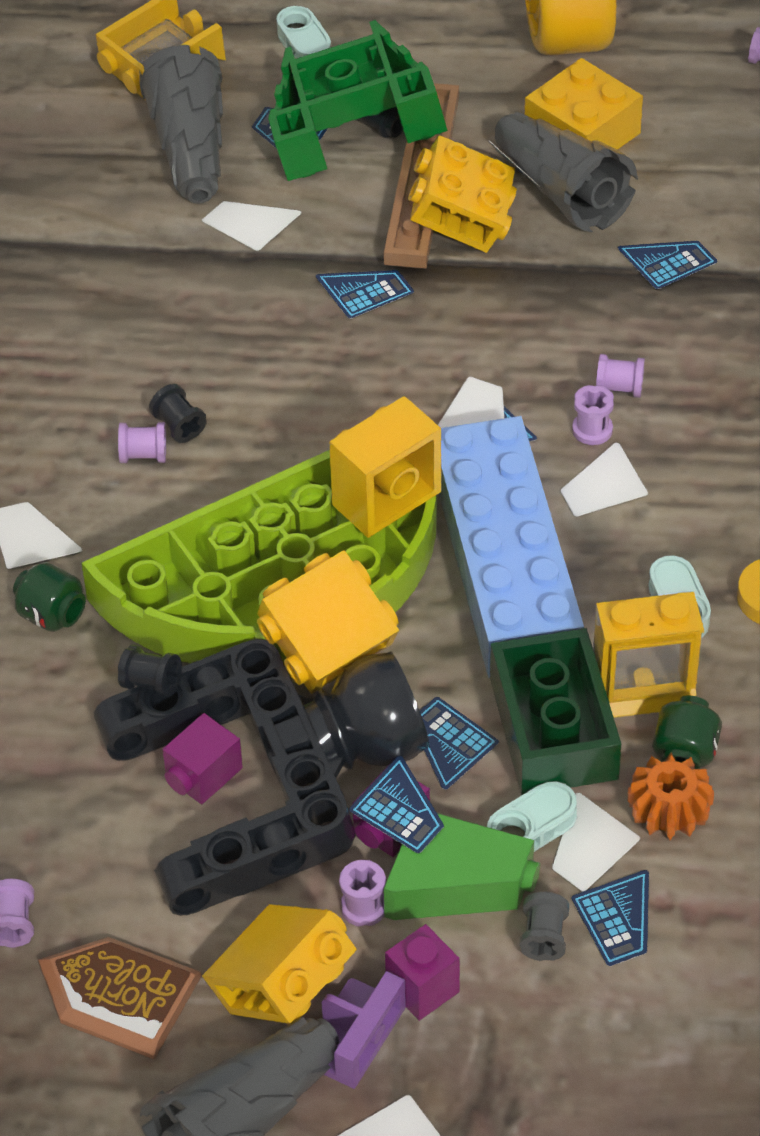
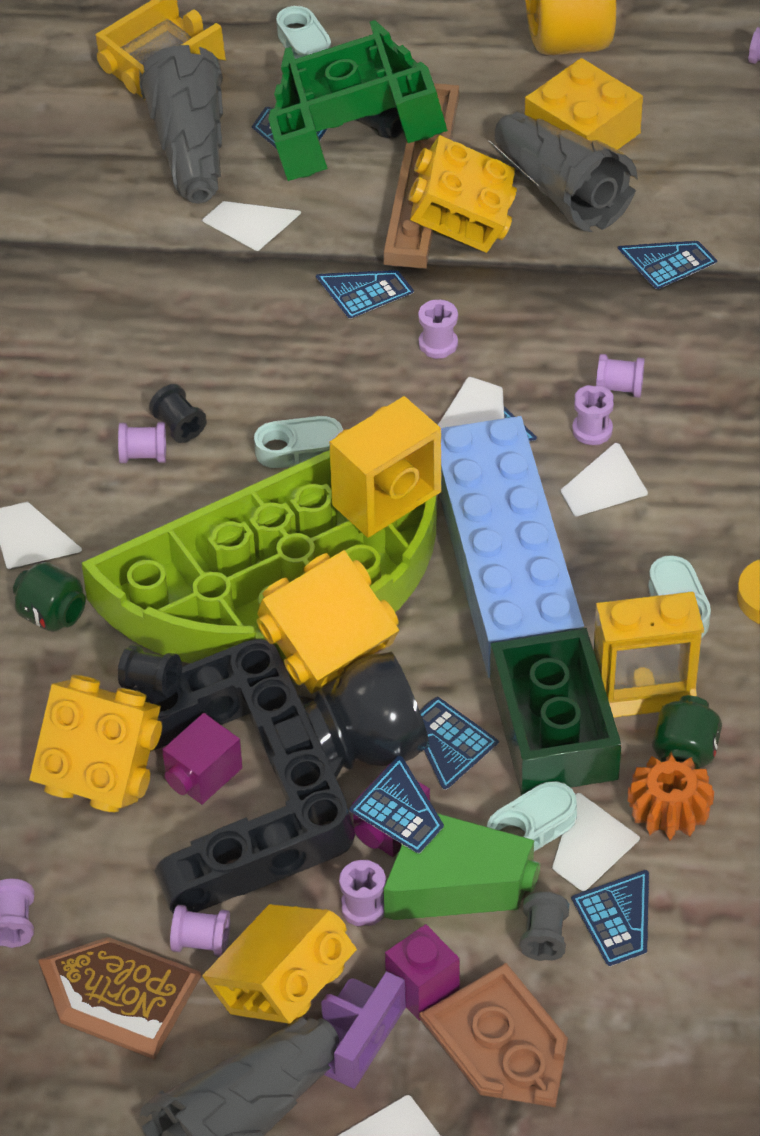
none -> yellow brick [29,675,162,812]
none -> lavender bush [170,905,230,957]
none -> light aqua piece [254,416,343,468]
none -> lavender bush [418,299,458,359]
none -> nougat tile [419,963,568,1107]

